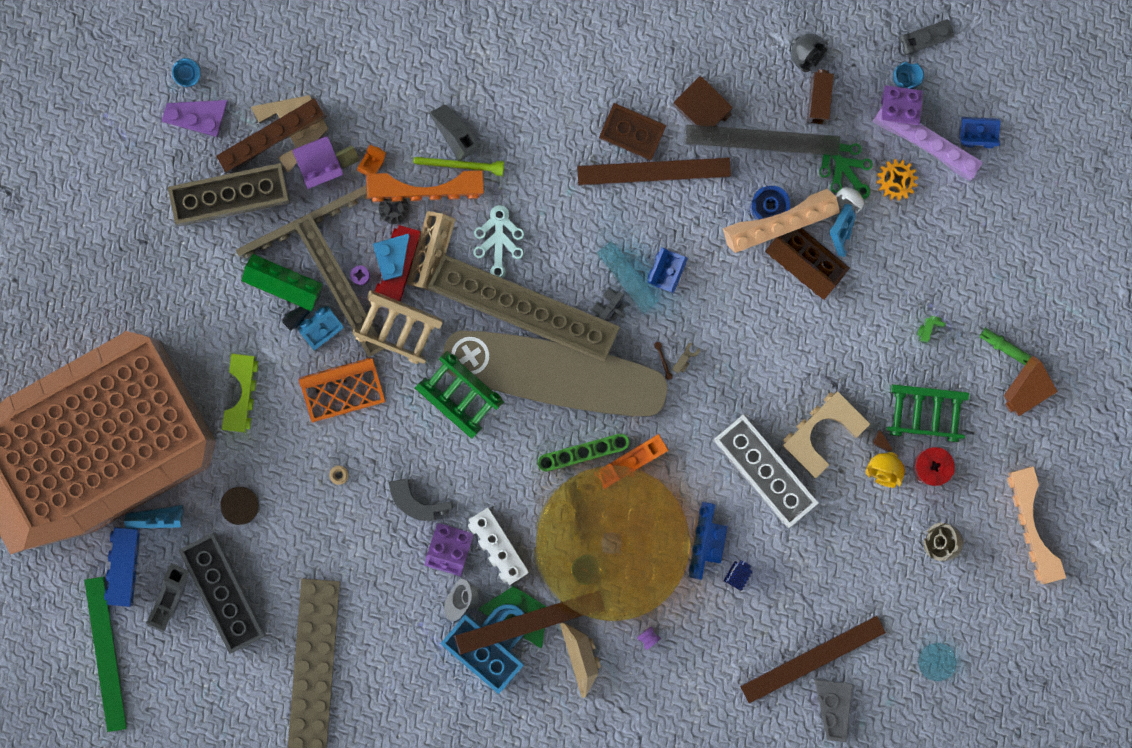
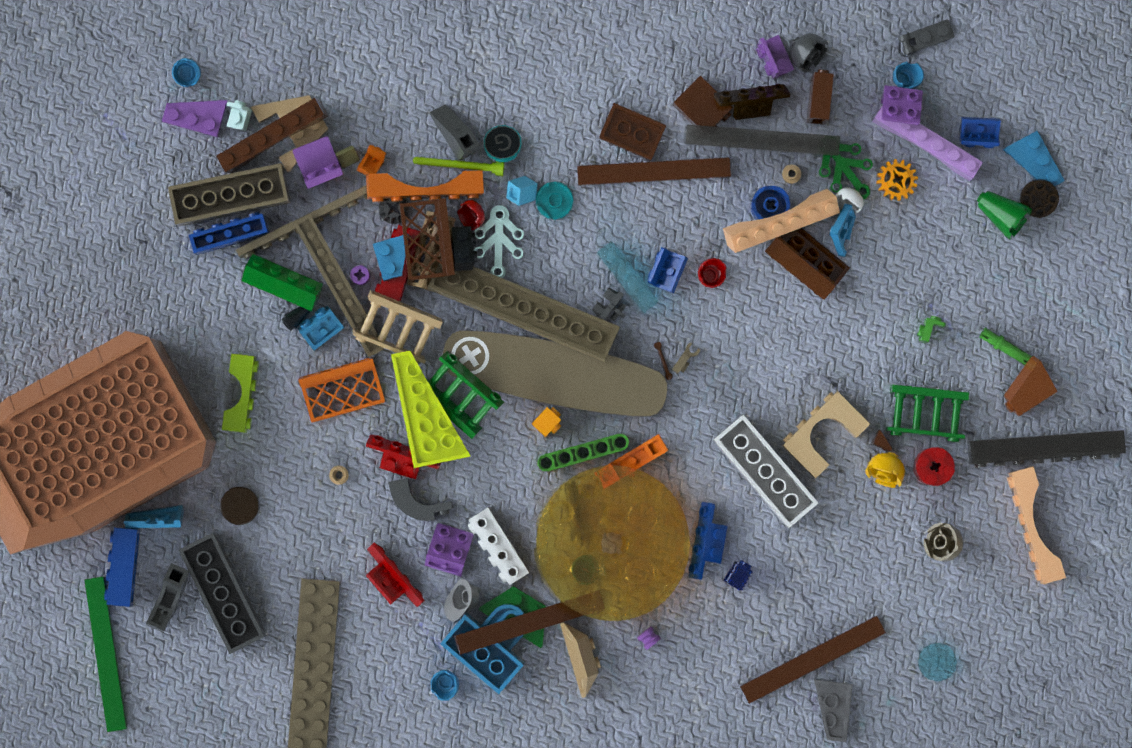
none -> blue brick [188,212,270,255]
none -> light aqua bracket [226,100,252,131]
none -> red bracket [366,435,442,480]
none -> red bracket [366,542,425,607]
none -> neon yellow wing [391,351,471,468]
none -> reddish brown fence [399,198,455,281]
none -> dark azure hair [430,670,459,701]
none -> black brick [451,226,477,271]
none -> red hair [457,200,485,231]
none -> black tile [484,125,522,162]
none -> medium azure panel [506,176,538,206]
none -> light orange brick [532,407,562,437]
none -> teal tile [536,182,574,220]
none -> red hair [698,258,727,288]
none -> dark brown bracket [714,84,791,120]
none -> medium lavender bracket [756,35,794,79]
none -> tan plate [782,164,801,184]
none -> clear smoke brick [967,430,1126,468]
none -> green cone [977,191,1032,240]
none -> dark azure wing [1003,131,1065,186]
none -> dark brown tile [1020,179,1059,218]

